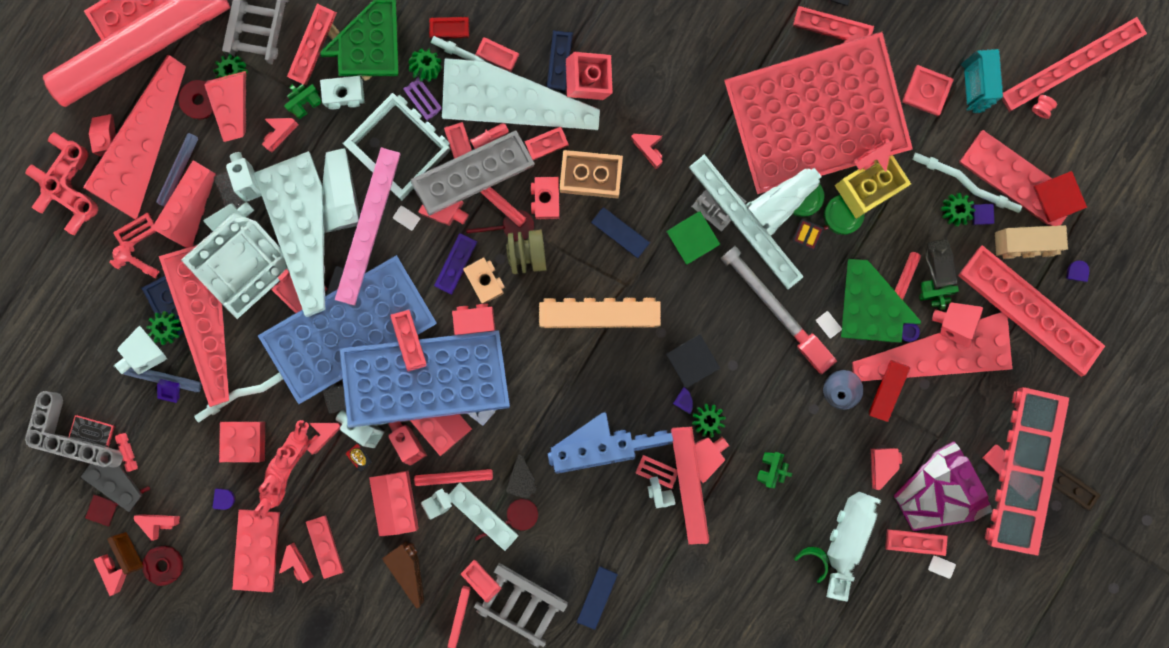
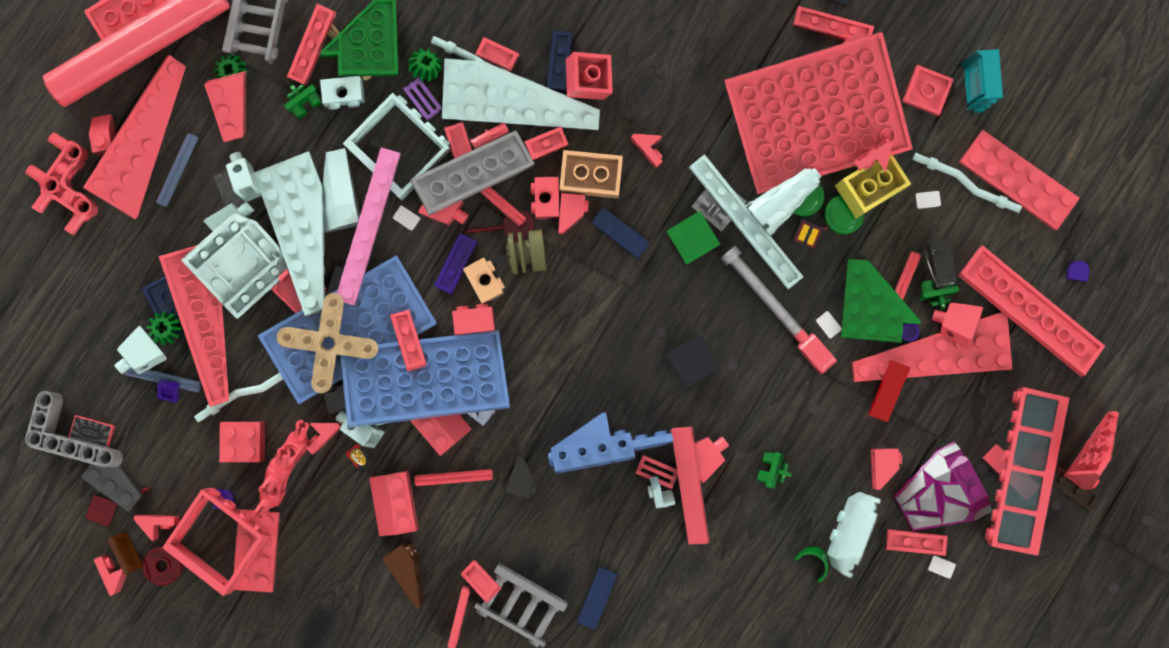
coral piece [110,241,159,278] -> none
coral tile [113,213,157,246] -> none
coral axle [115,433,138,472] -> none
coral wedge [152,161,216,248] -> none
dark red tile [178,80,213,120] -> none
coral slope [262,118,299,152] -> none
coral slope [279,543,314,583] -> none
coral plate [306,515,344,579] -> none
coral torso [388,422,427,466] -> none
light aqua bracket [421,489,452,520] -> none
red tile [429,17,469,39] -> none
light aqua plate [449,483,519,551] -> none
dark red piece [475,499,538,540] -> none
light nougat brick [539,298,660,328] -> none
dark purple tile [673,387,693,414] -> none
green gear [692,404,726,437] -> none
sand blue cone [823,370,863,410] -> none
light aqua bracket [826,570,855,602] -> none
green gear [940,193,975,227] -> none
dark purple tile [972,204,994,225] -> none
tan brick [995,225,1068,259] -> none
coral plate [1001,17,1147,112] -> none
coral wheel [1032,95,1057,119] -> none
red tile [1033,171,1087,223] -> none
none -> coral window [162,488,271,596]
none -> tan piece [277,293,378,393]
none -> coral slope [558,193,589,235]
none -> white sticker [916,191,941,209]
none -> coral slope [1064,411,1119,490]

